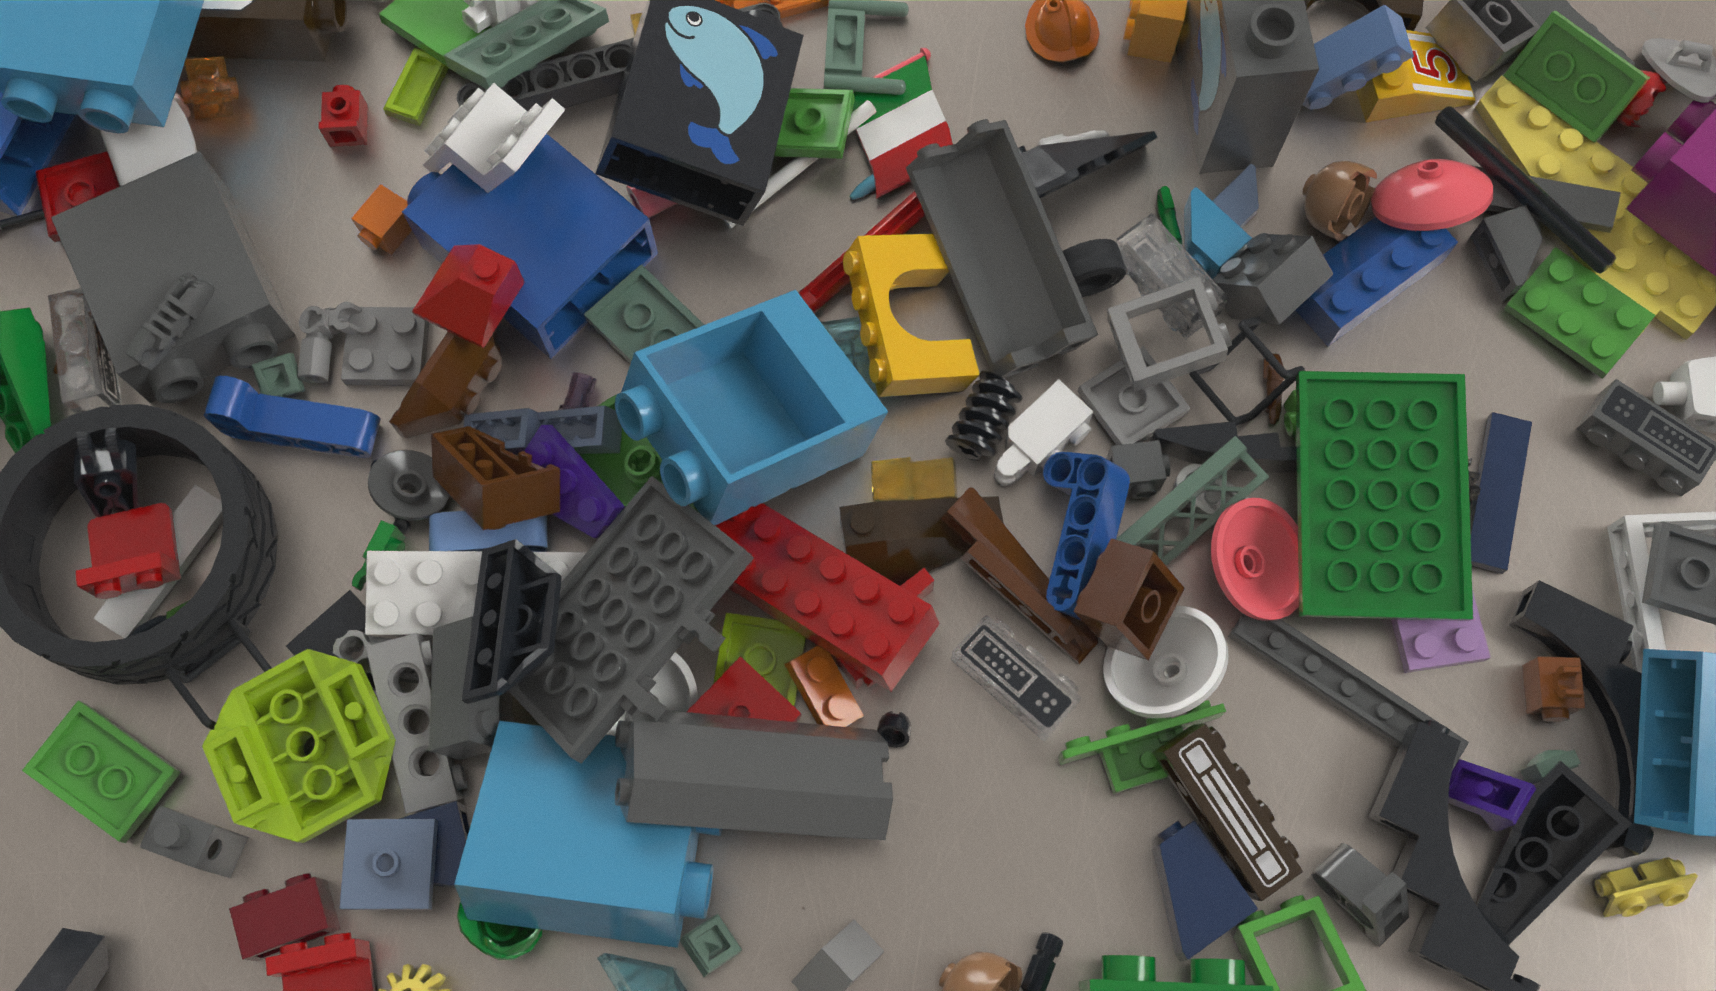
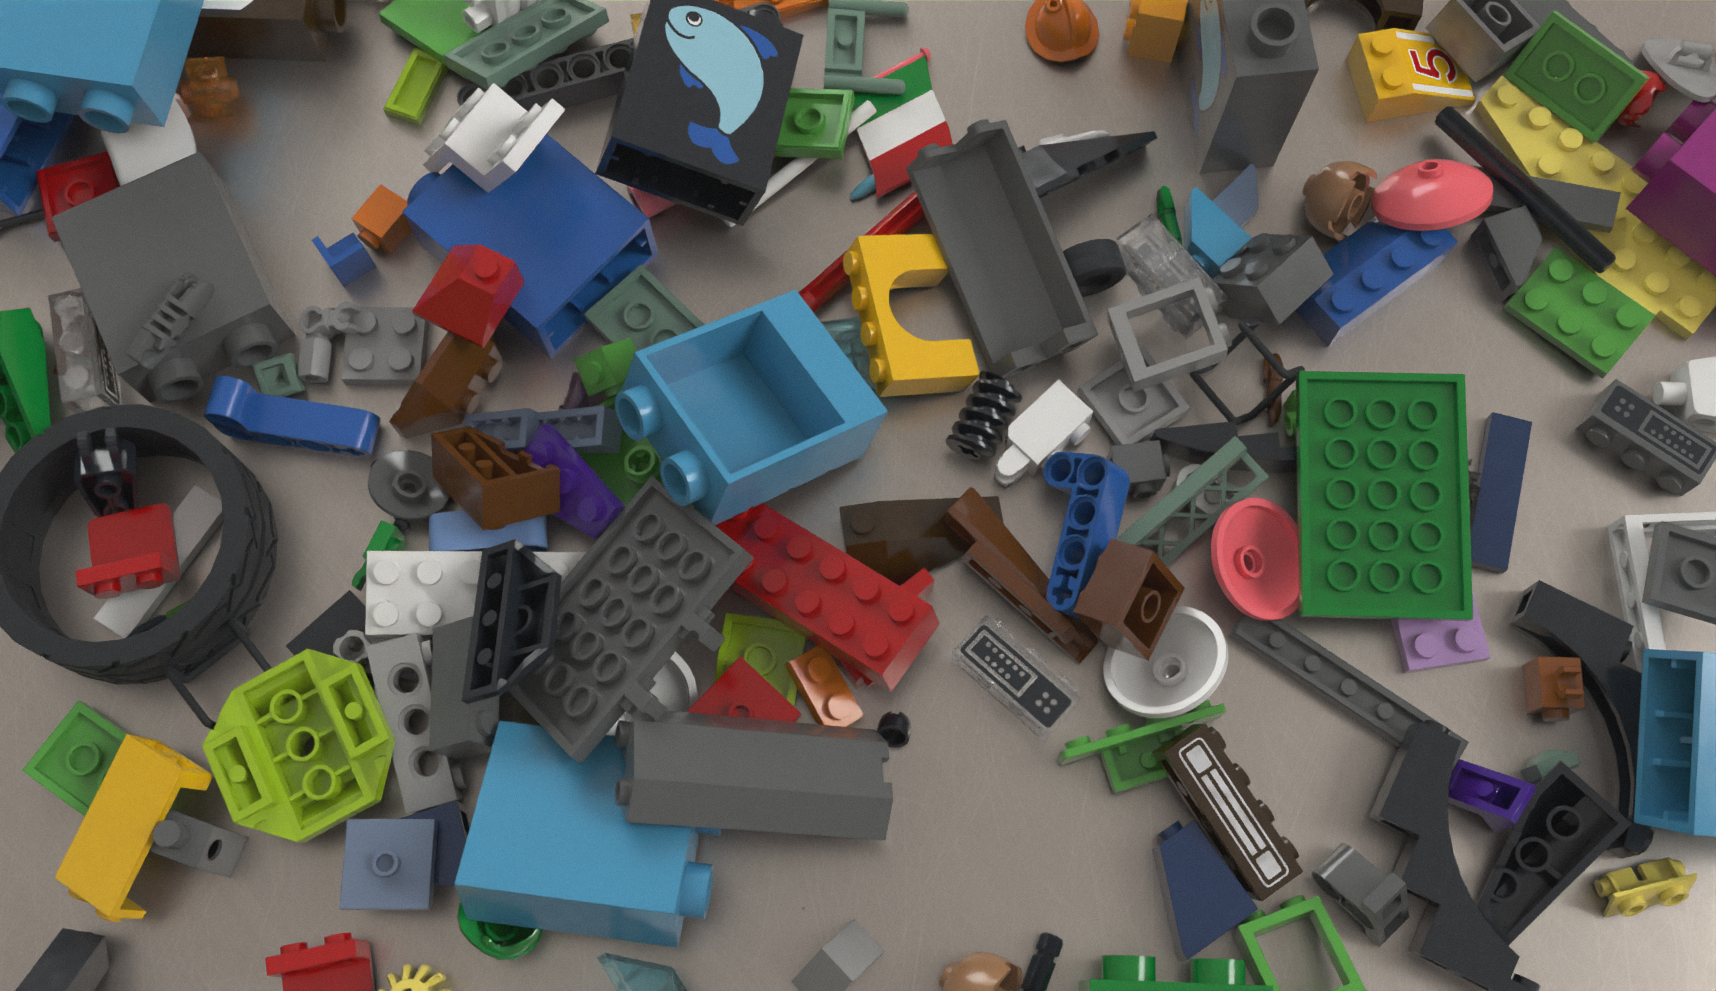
dark red brick [229,873,341,961] -> none
red brick [318,84,368,147] -> none
sand green tile [680,914,742,977] -> none
clear yellow slope [871,457,958,502] -> none
medium blue brick [1303,5,1414,110] -> none
none -> yellow panel [54,734,214,922]
none -> blue panel [312,232,377,287]
none -> bright green brick [573,338,636,398]

